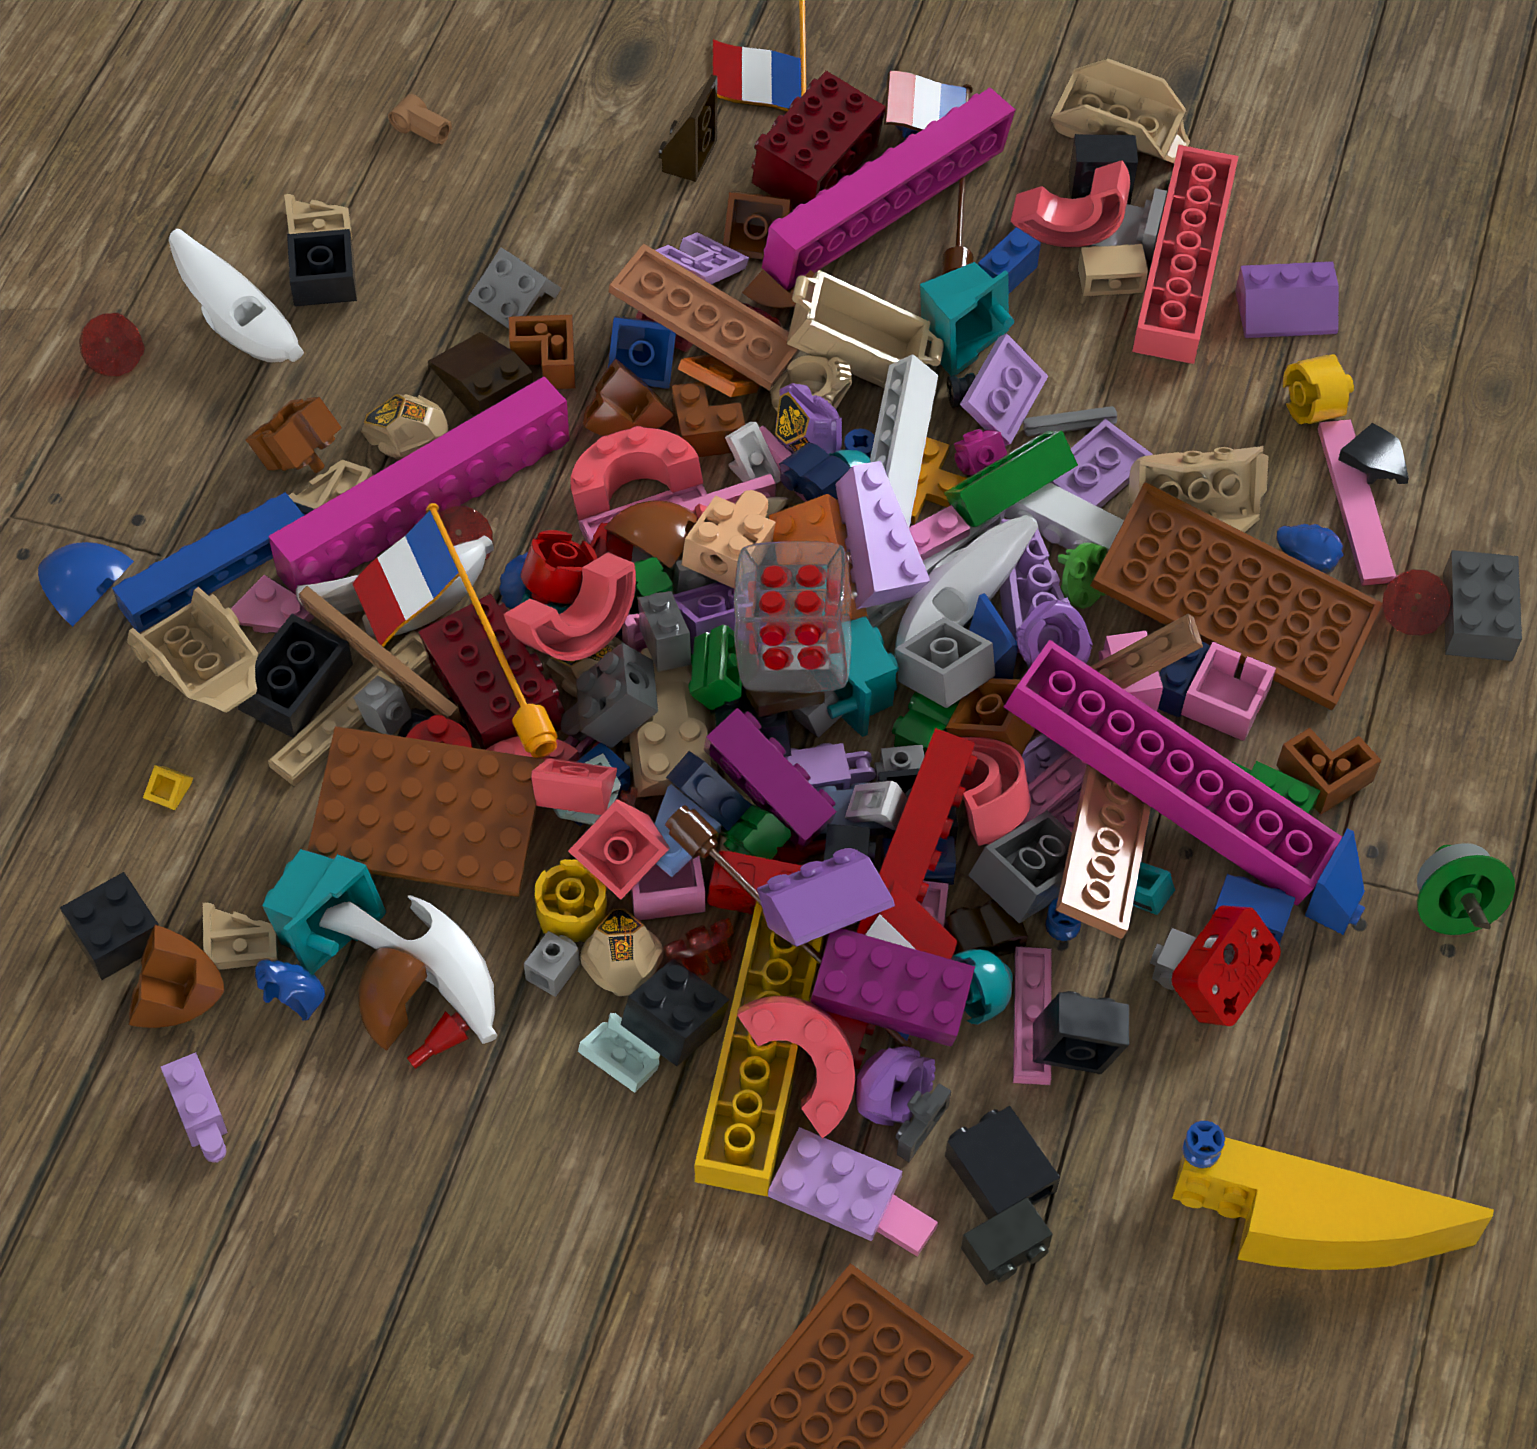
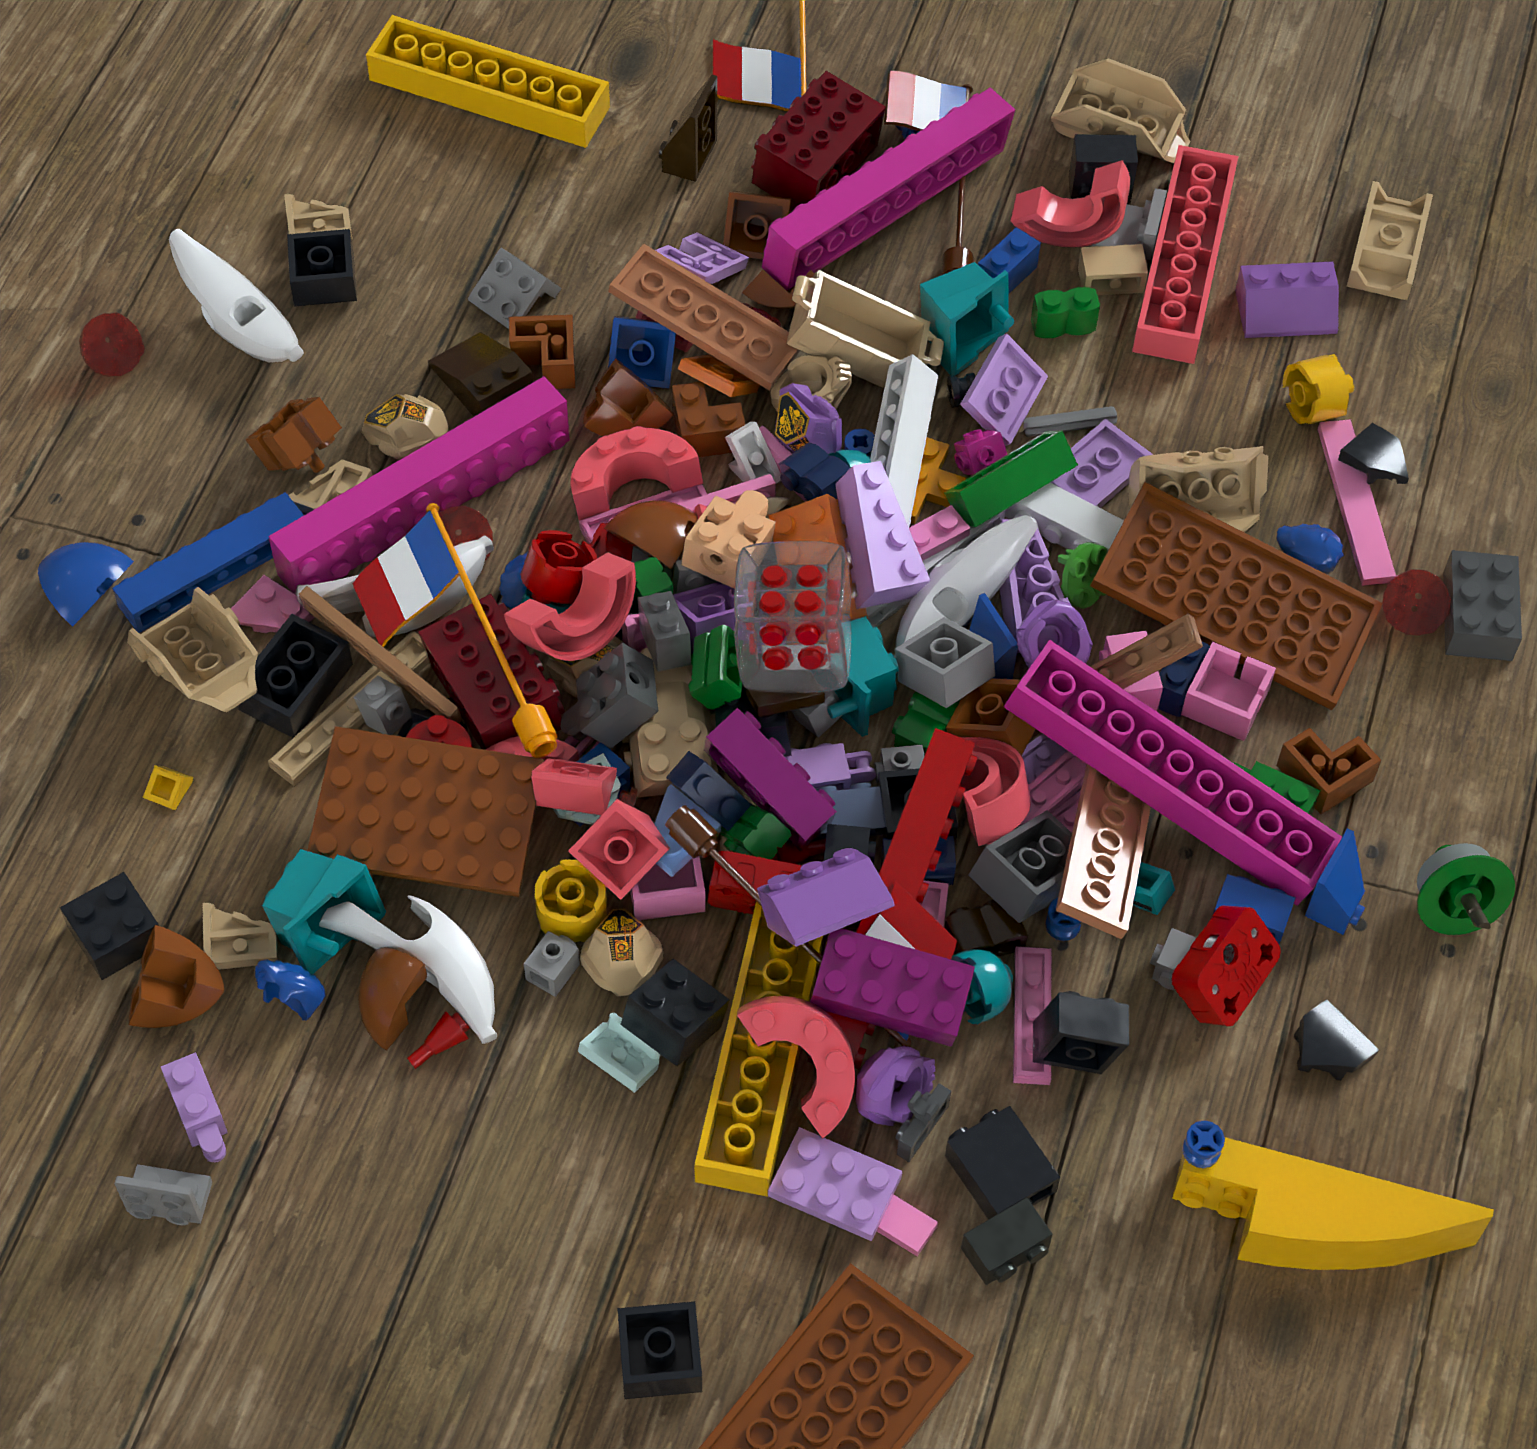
medium nougat piece [388,94,452,145] -> none
clear red plate [663,918,735,976] -> none
white slope [845,781,907,830] -> none
none -> light grey bracket [114,1164,212,1225]
none -> yellow brick [366,15,610,148]
none -> black brick [617,1301,702,1399]
none -> green brick [1031,287,1100,338]
none -> black slope [1294,1000,1379,1081]
none -> tan piece [1346,181,1433,300]

